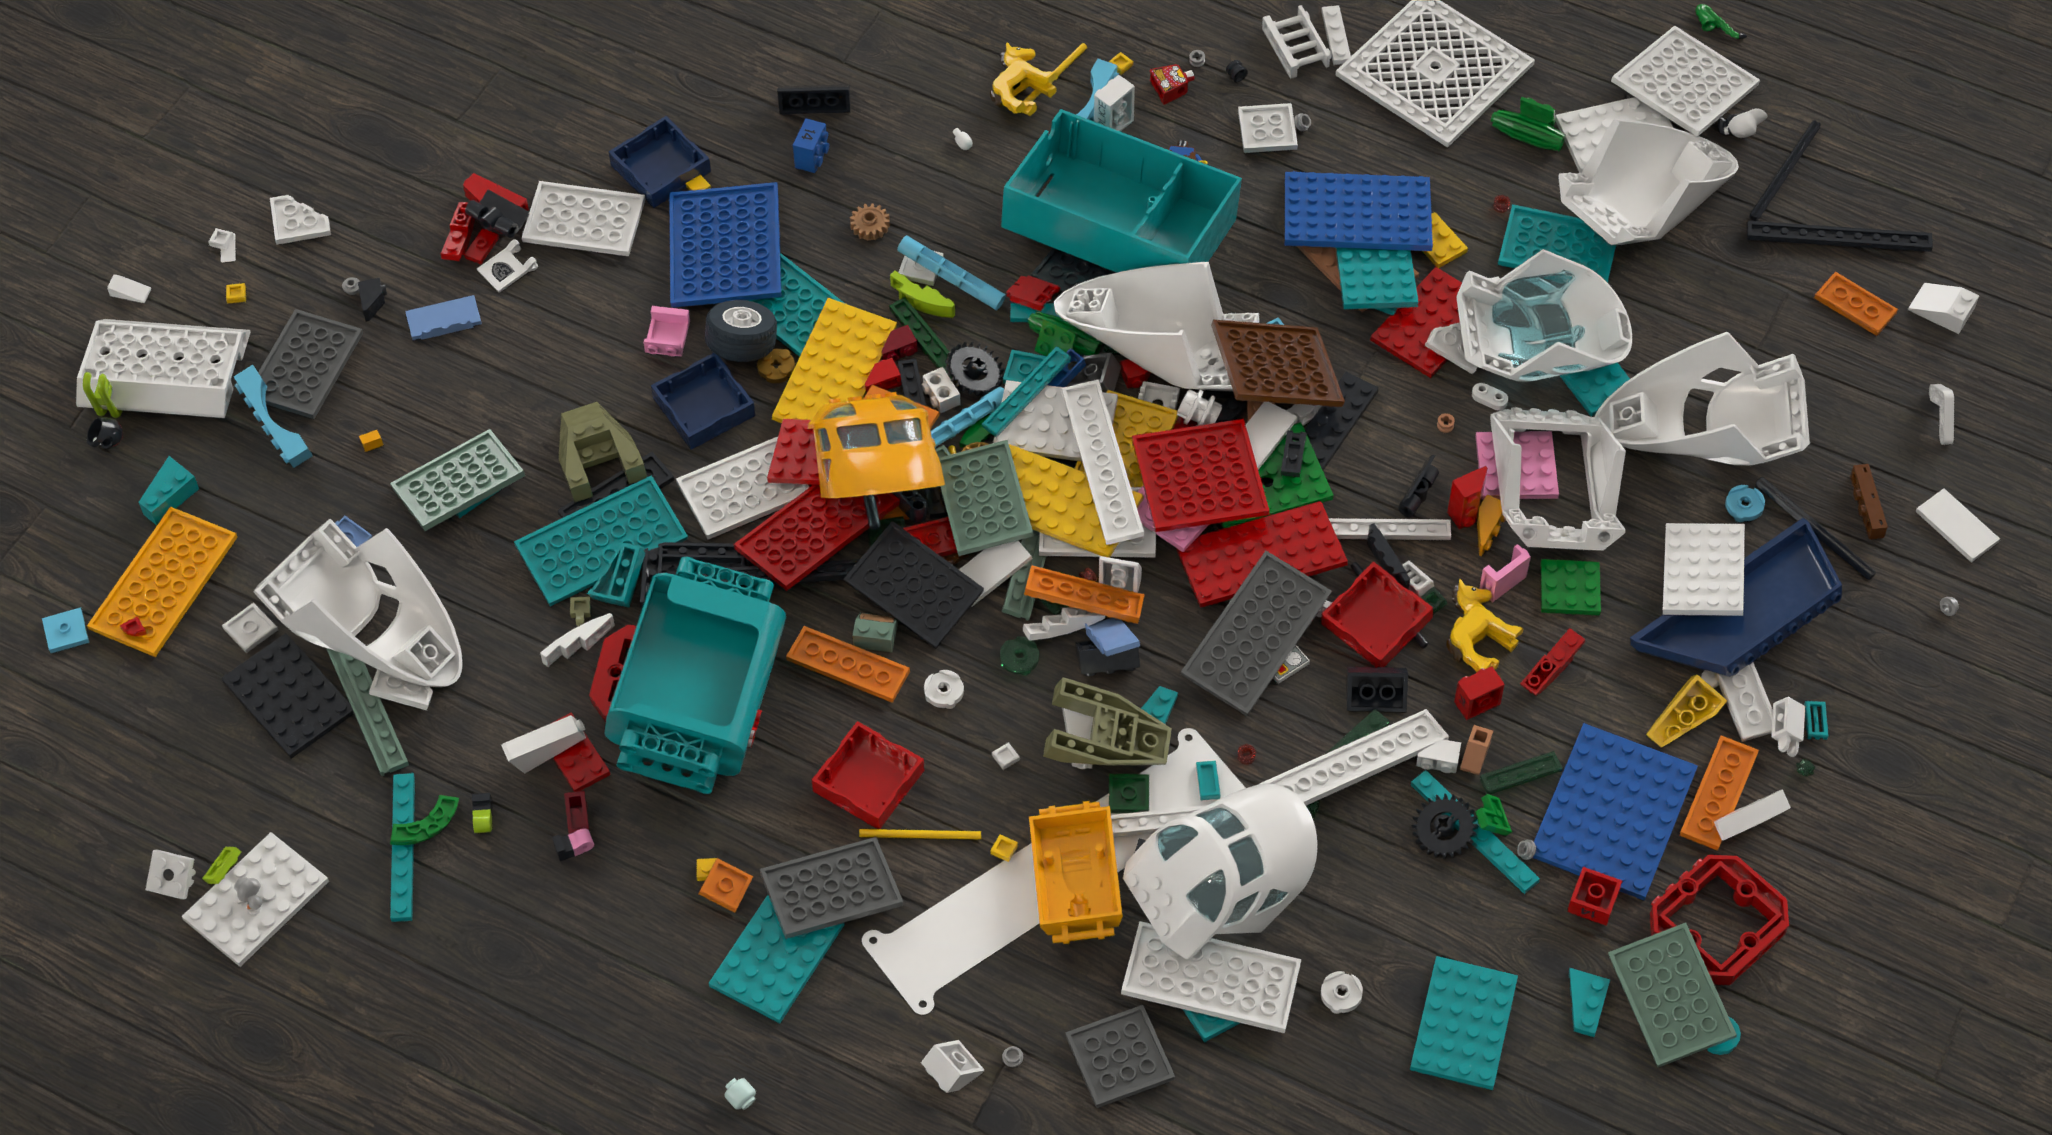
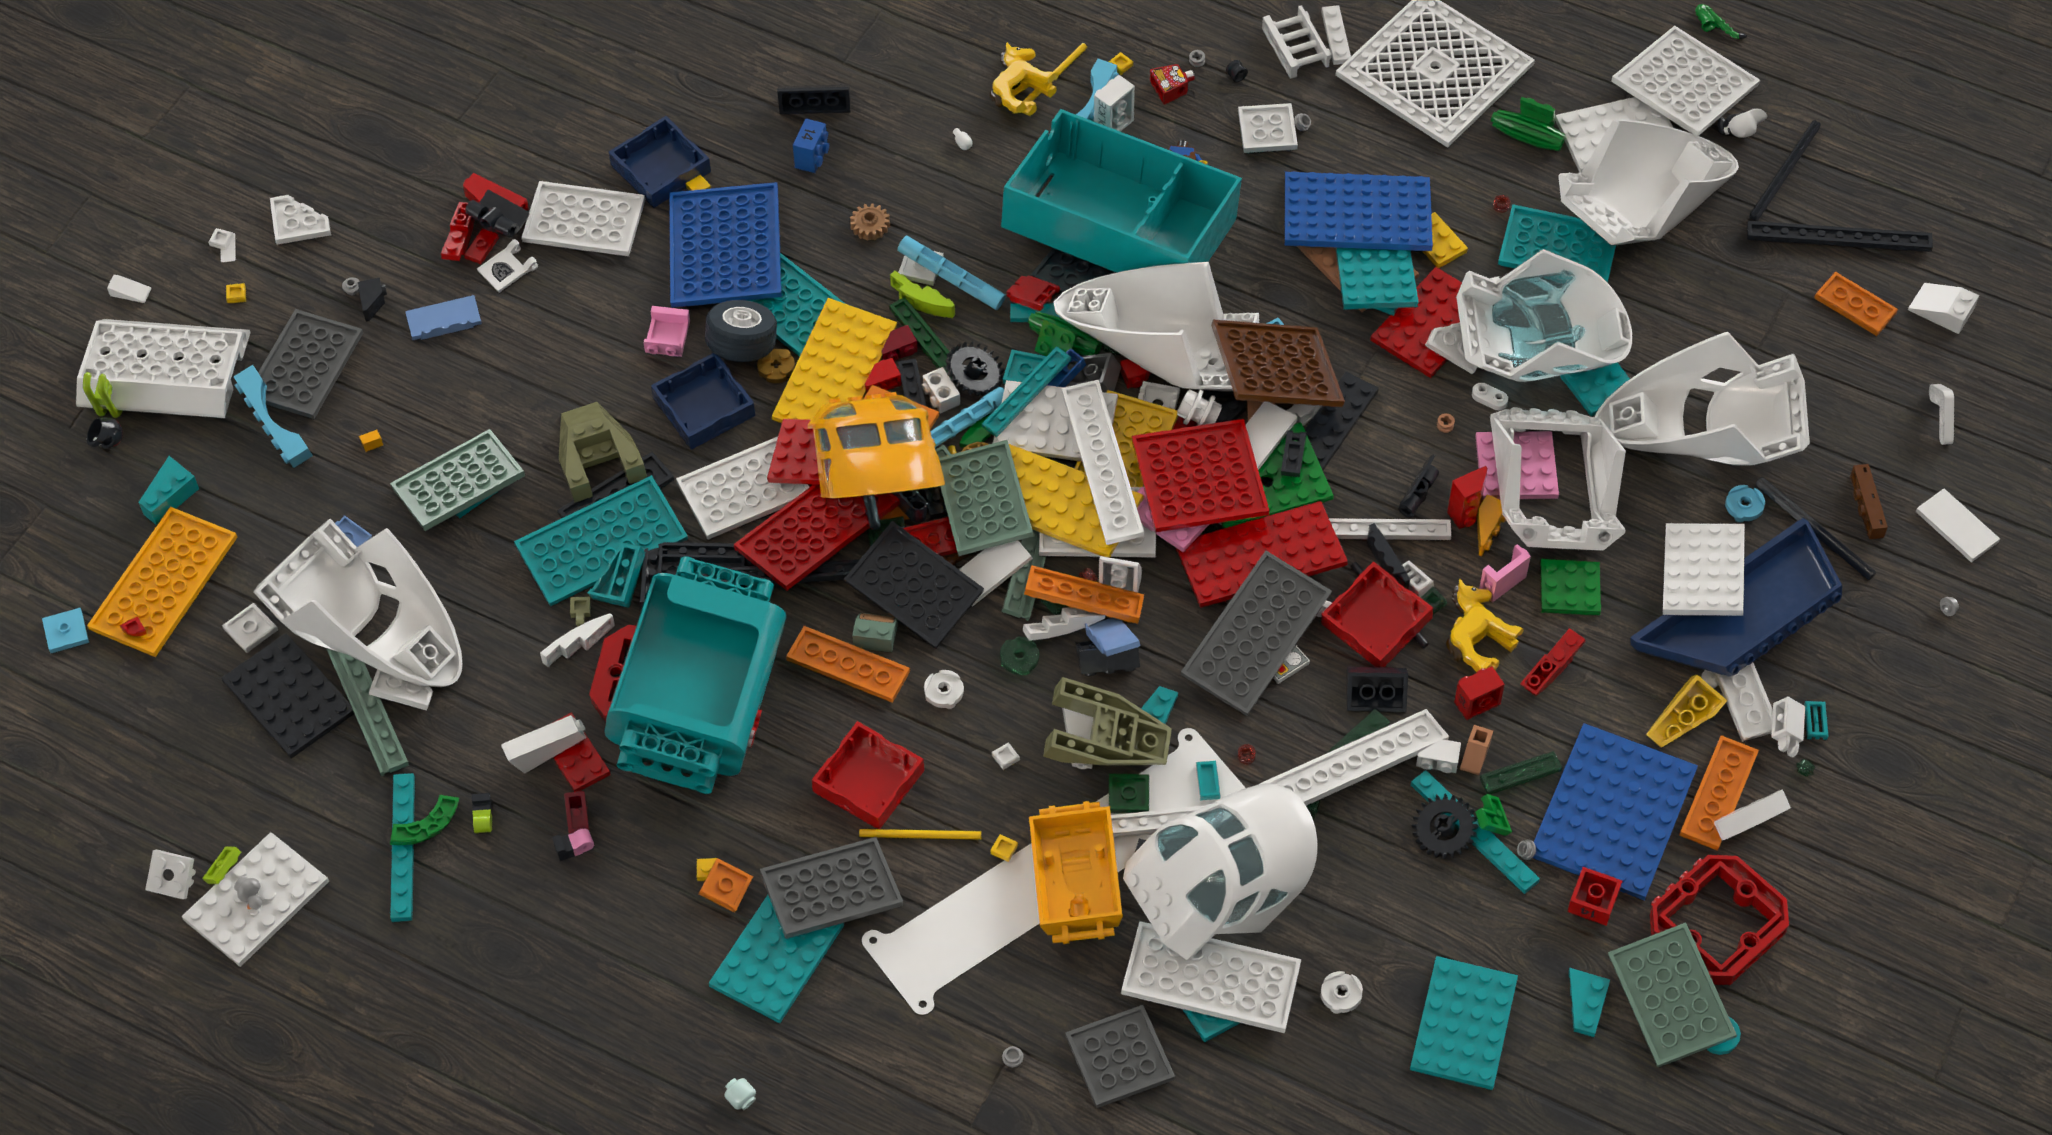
white slope [921,1040,984,1093] -> none

